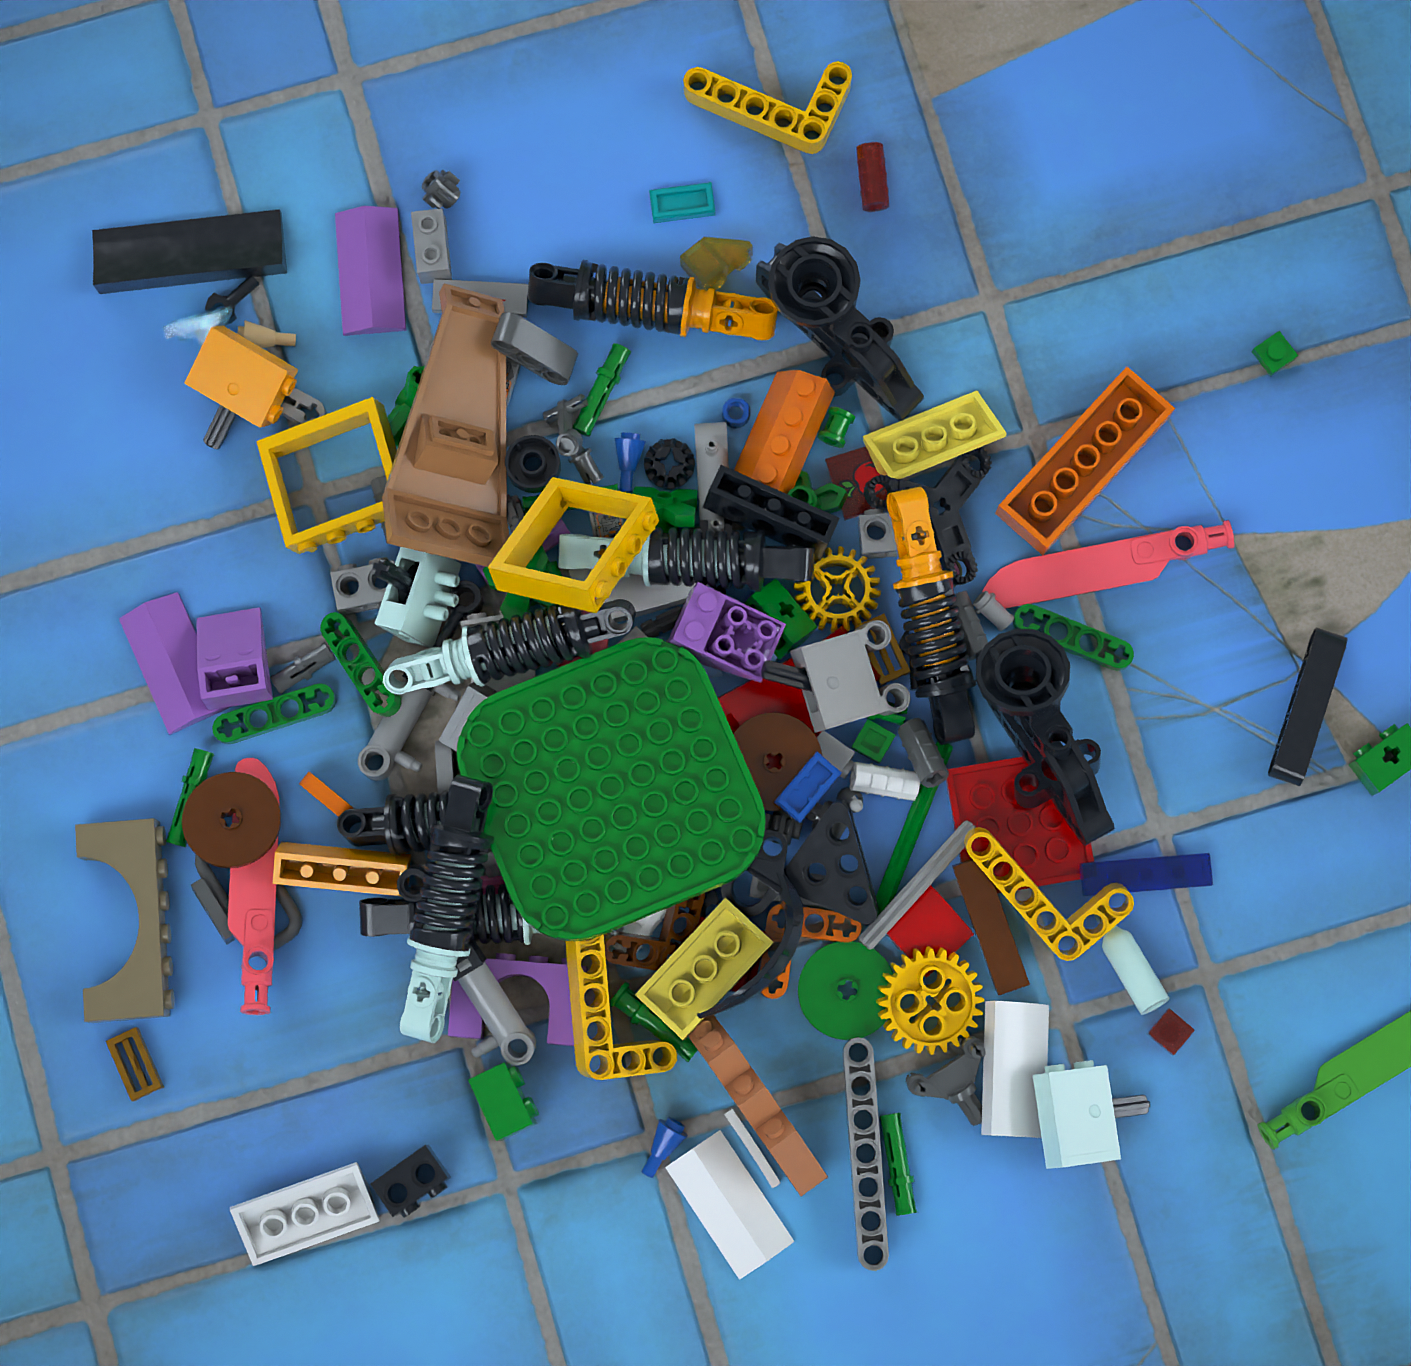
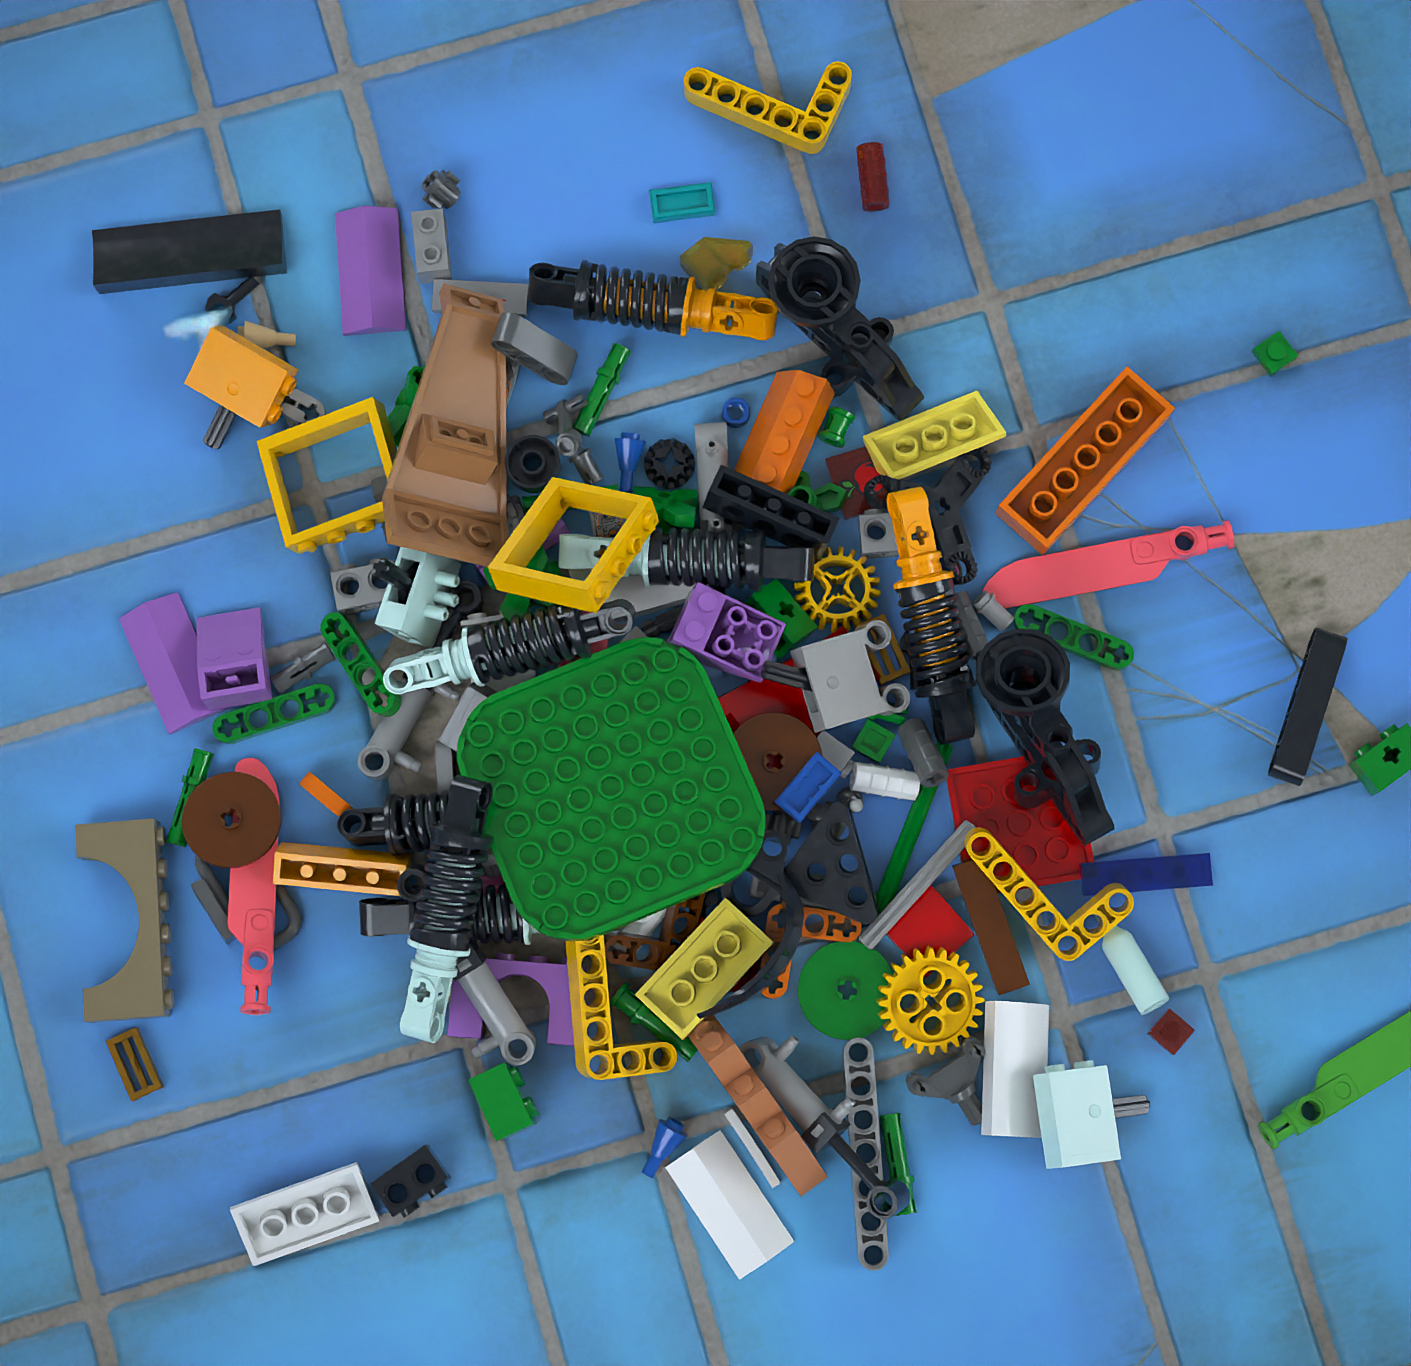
none -> piece [739,1036,911,1219]

